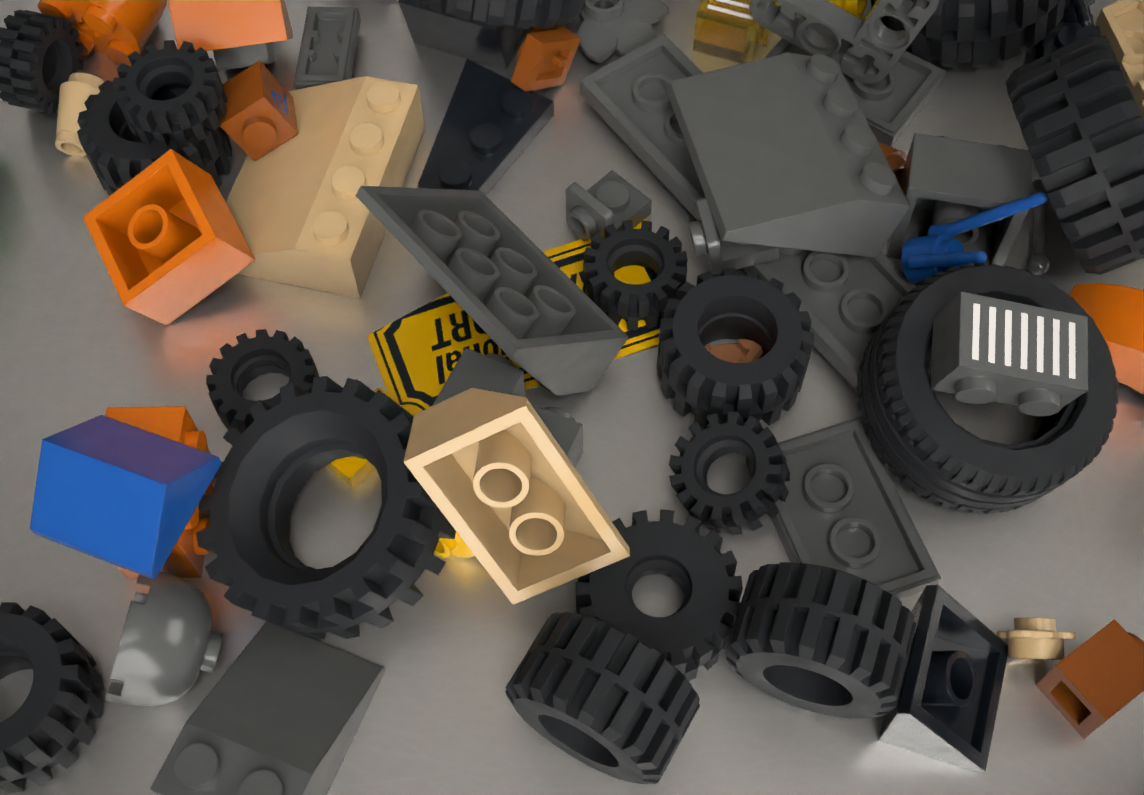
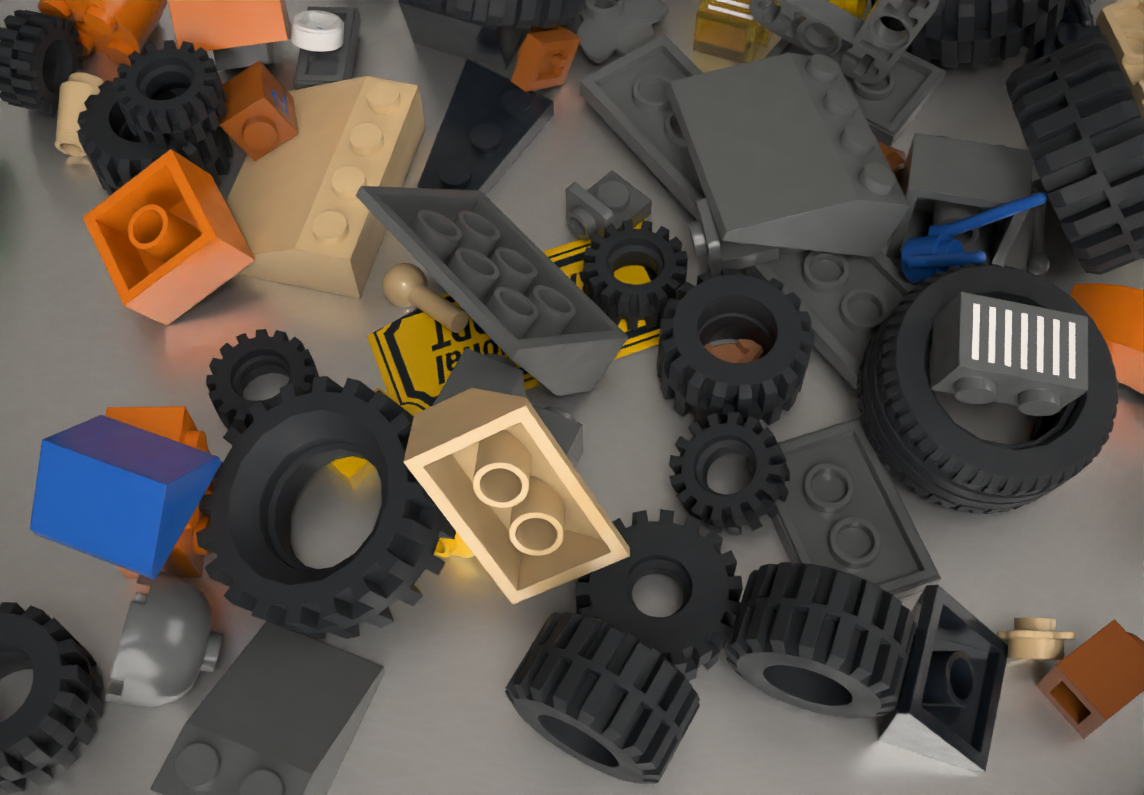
none -> white tile [291,10,344,53]
none -> tan bar [382,263,468,333]

